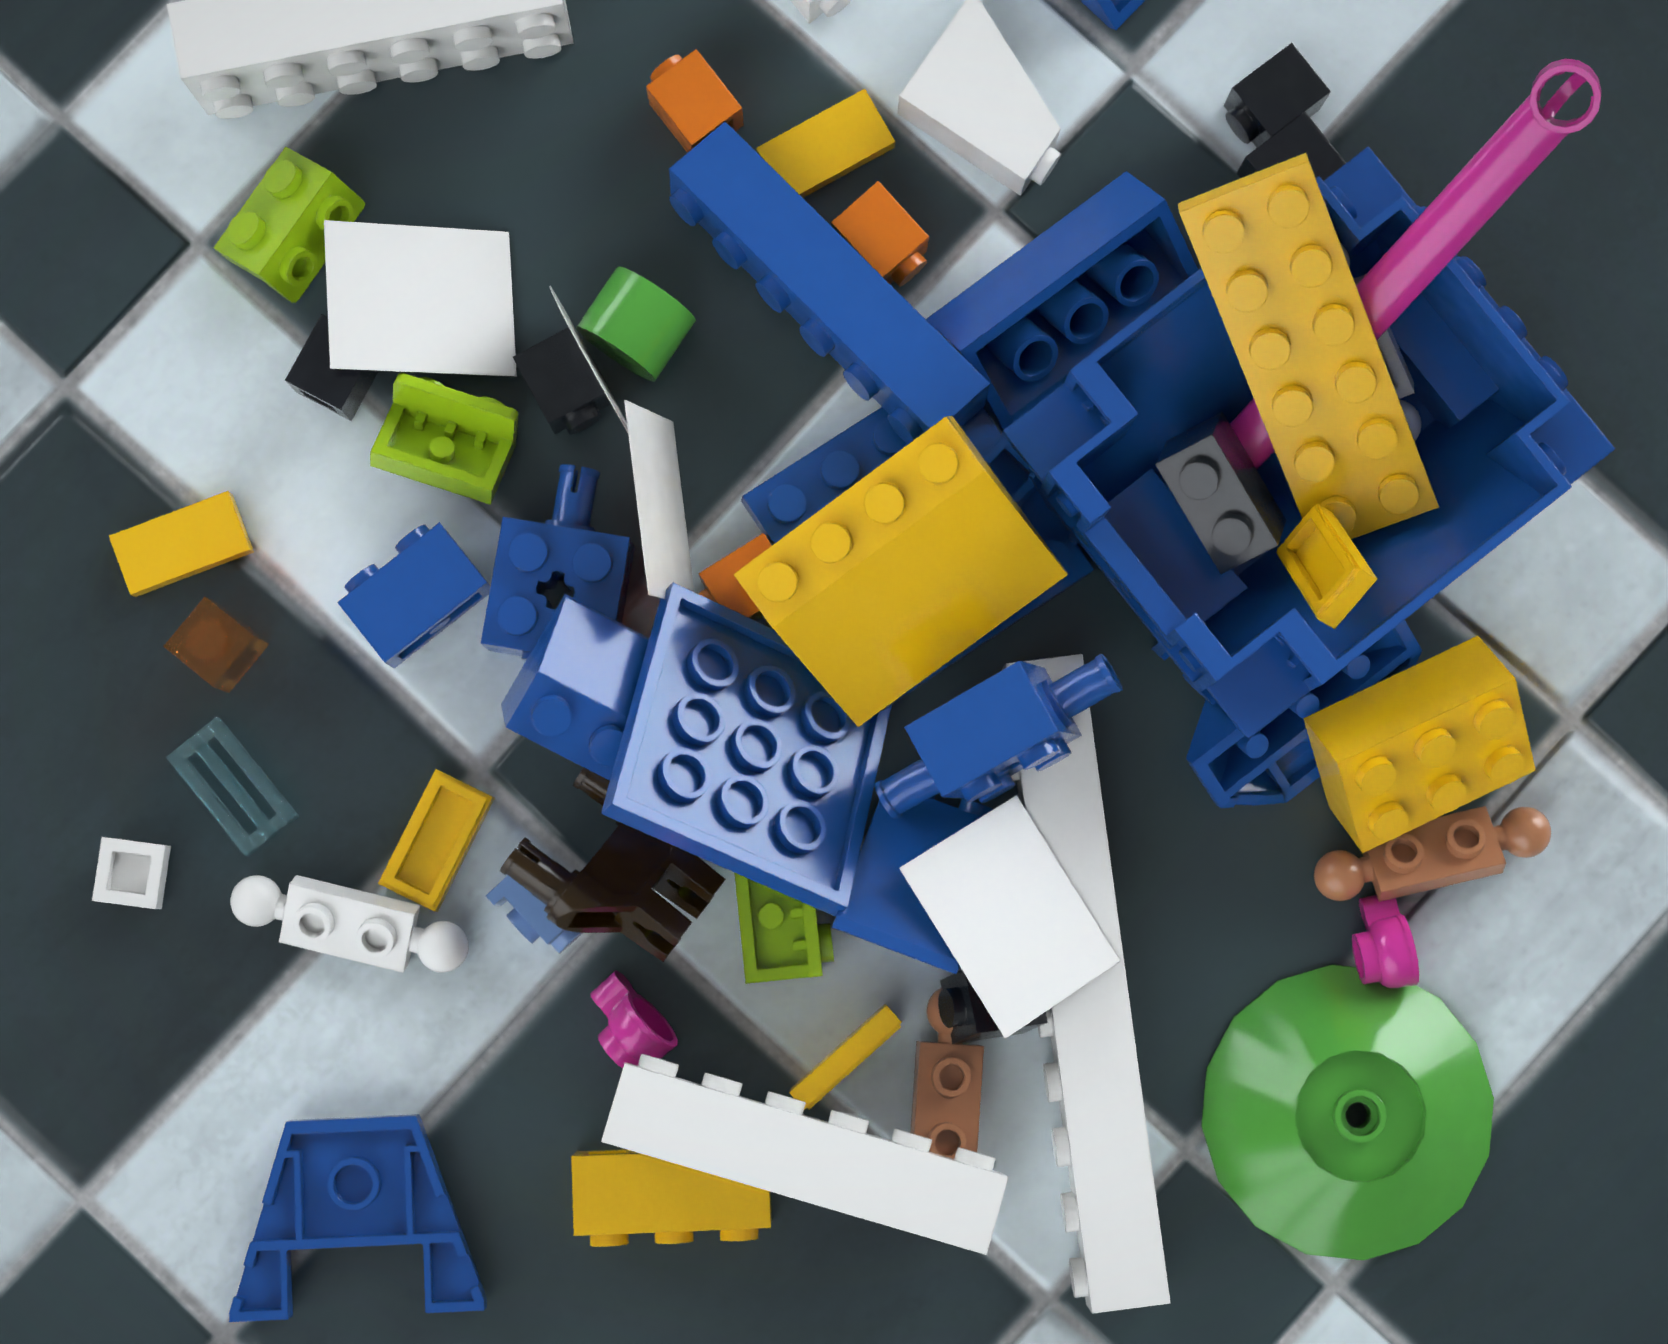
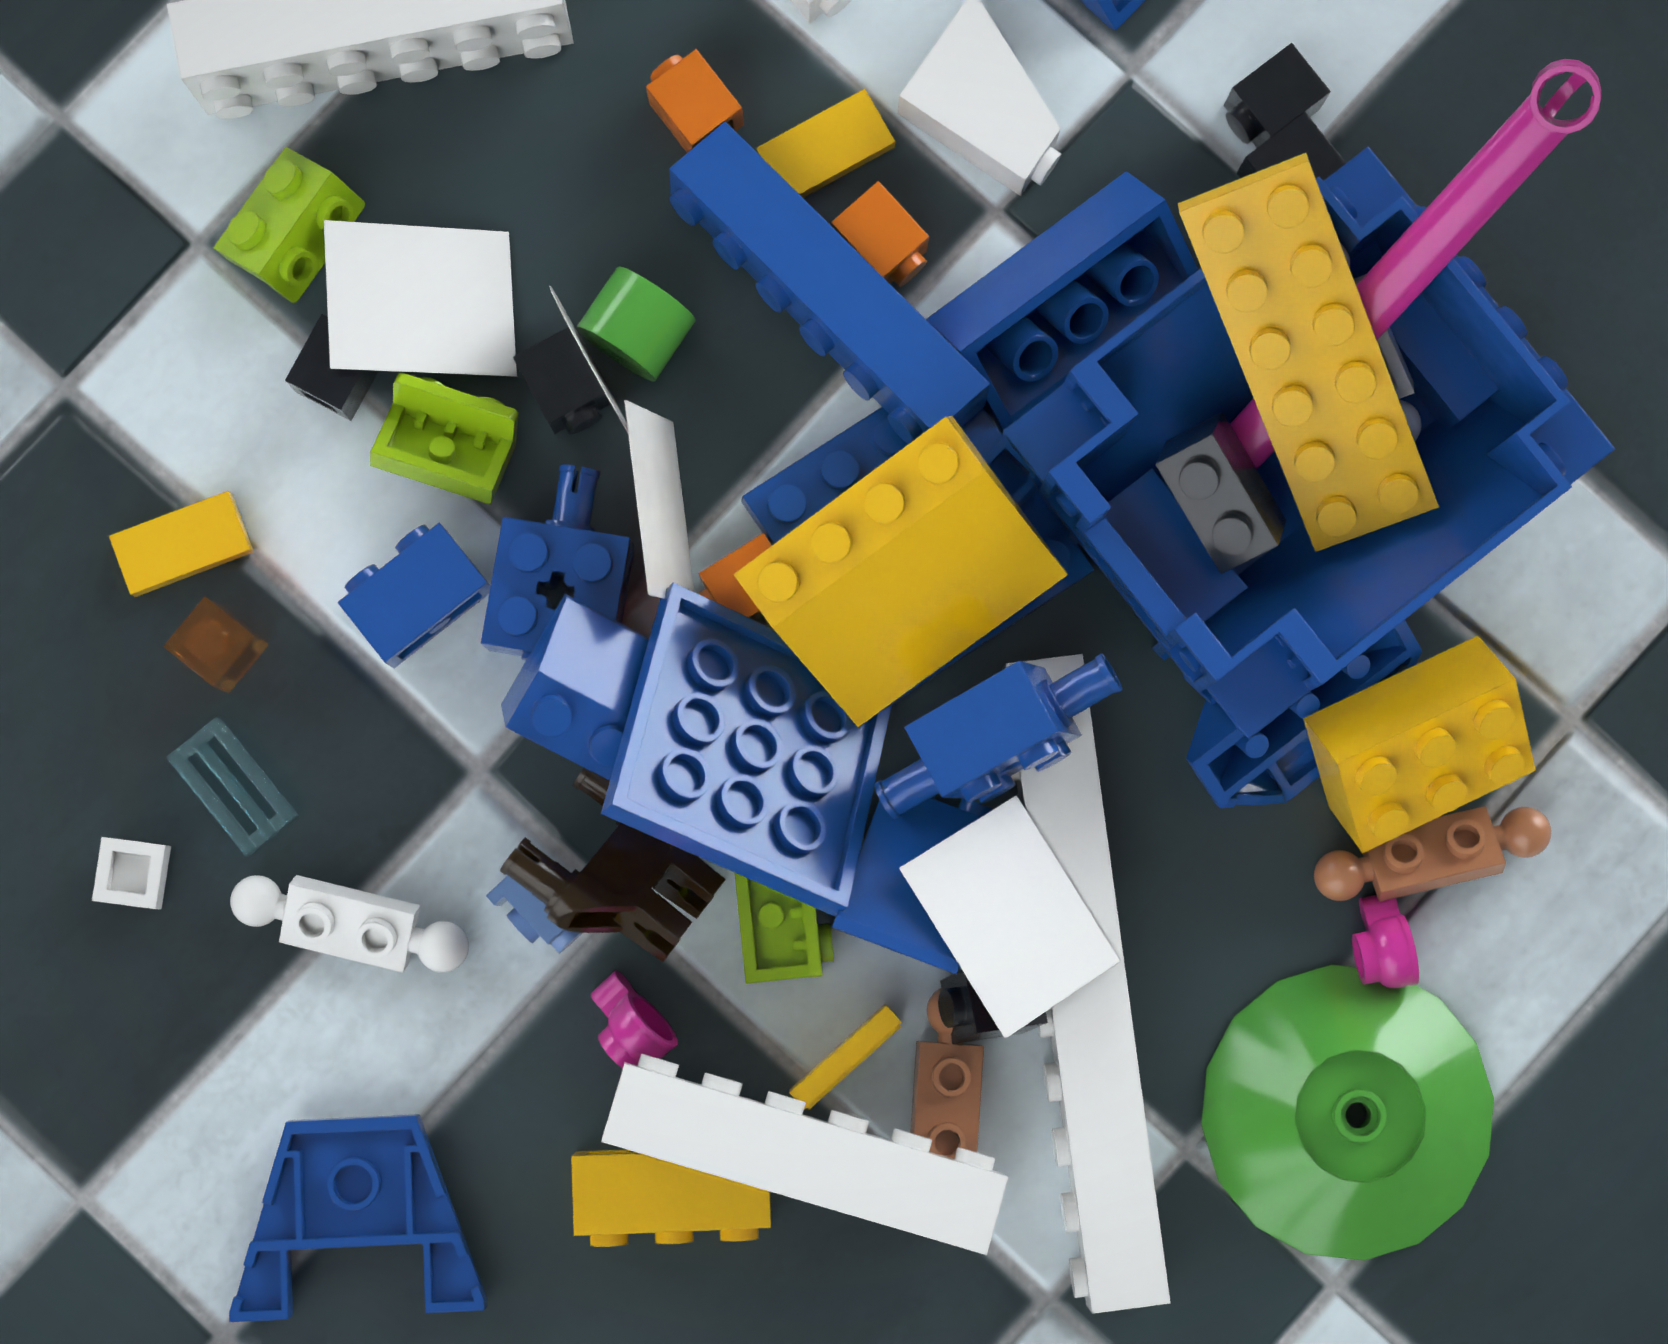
yellow tile [378,769,495,912] -> none
yellow tile [1276,503,1377,629] -> none

